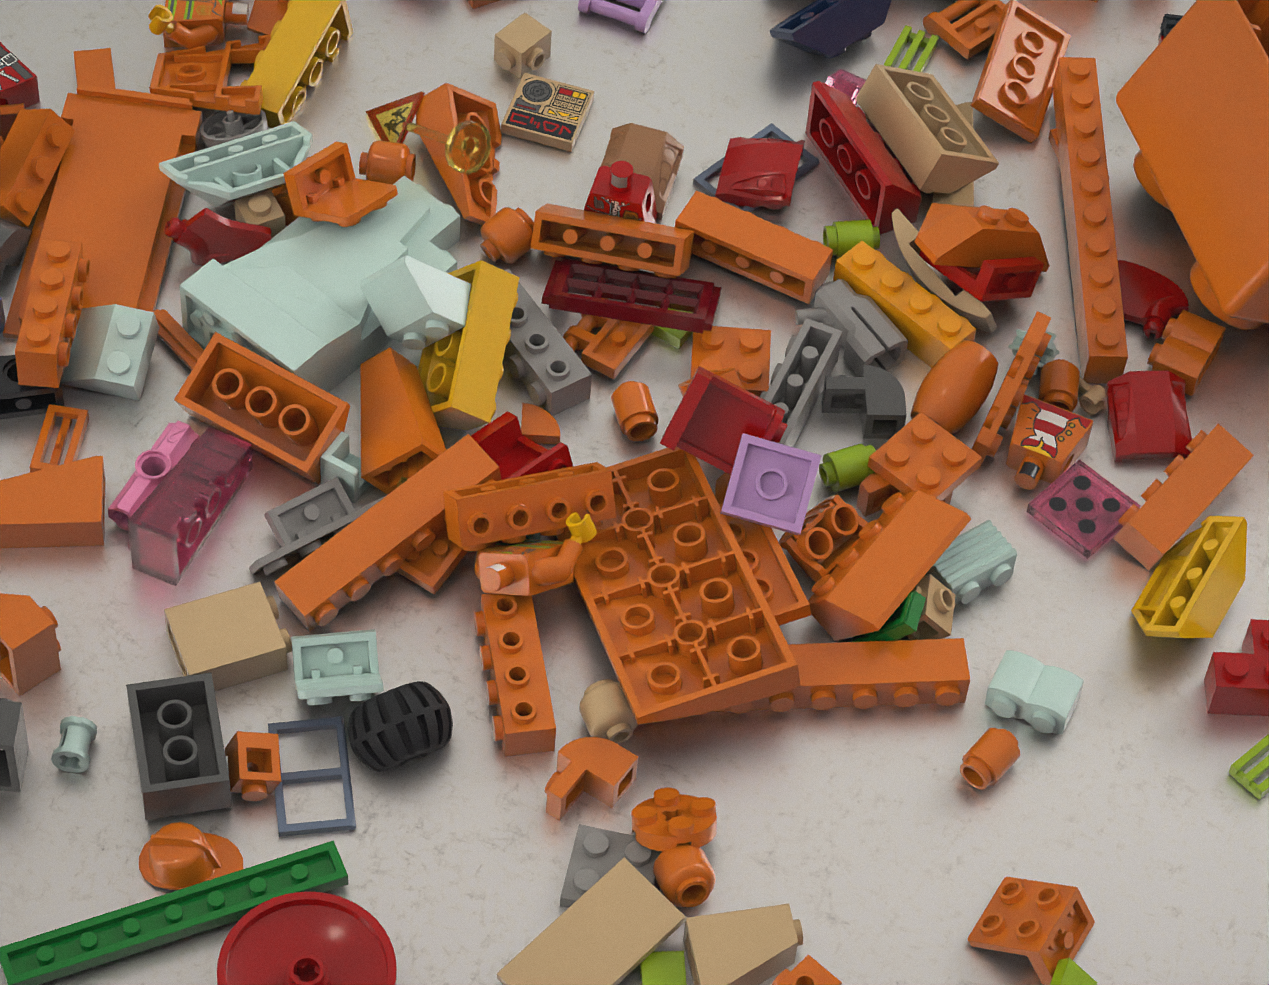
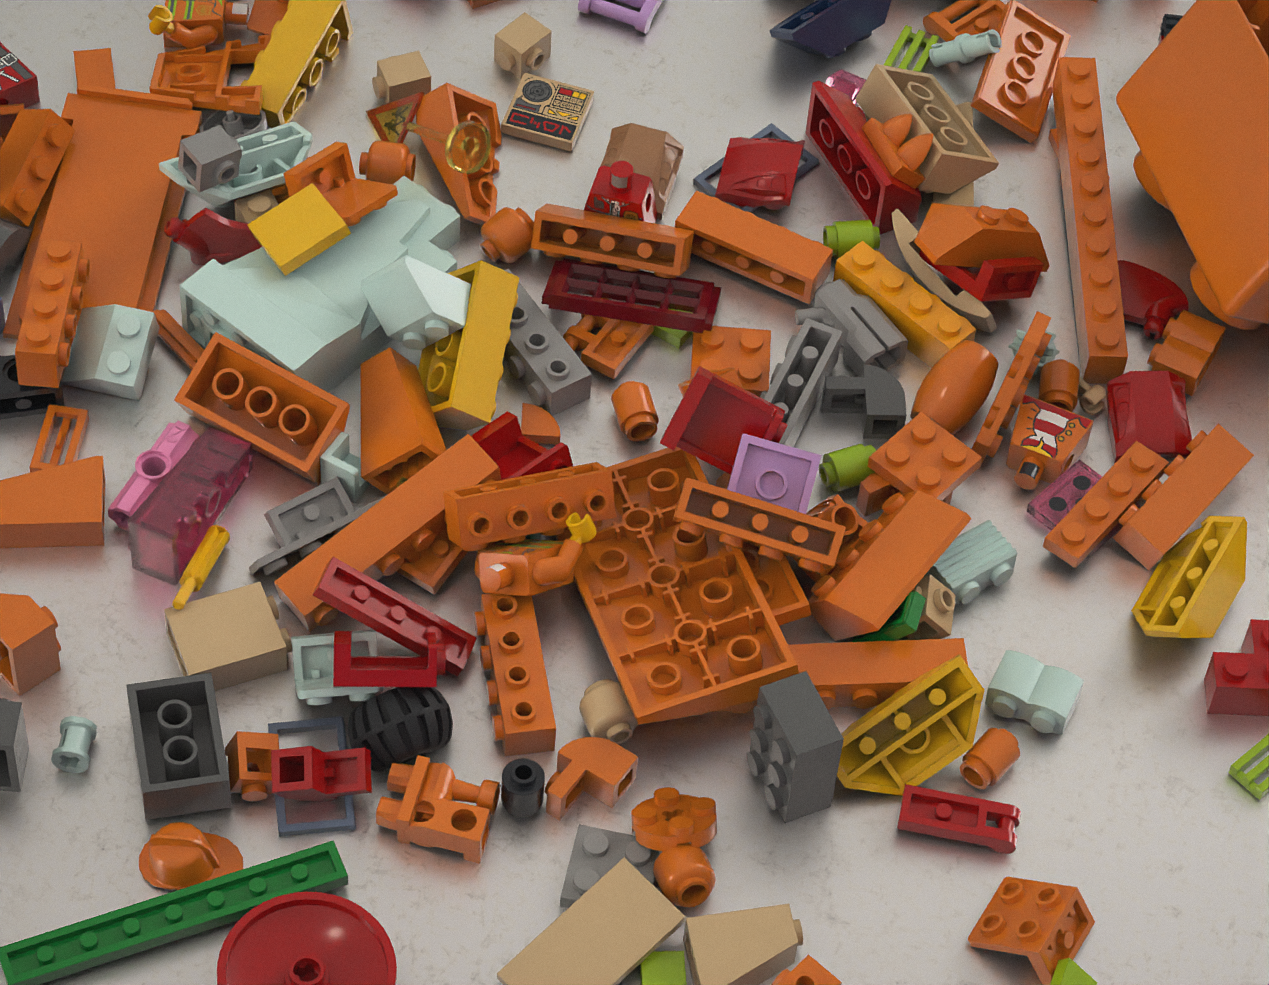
none -> yellow axle [172,525,230,610]
none -> light grey brick [178,125,242,192]
none -> yellow tile [247,183,351,276]
none -> red brick [271,746,372,801]
none -> red plate [313,557,477,676]
none -> red panel [333,631,446,687]
none -> tan brick [372,50,431,112]
none -> orange hips [376,755,501,864]
none -> black brick [501,758,545,818]
none -> orange brick [672,477,846,574]
none -> dark grey brick [747,671,844,823]
none -> yellow wedge [837,654,984,796]
none -> orange tile [861,114,934,189]
none -> red plate [897,784,1021,854]
none -> light aqua pin [929,29,1002,67]
none -> orange plate [1043,441,1169,568]

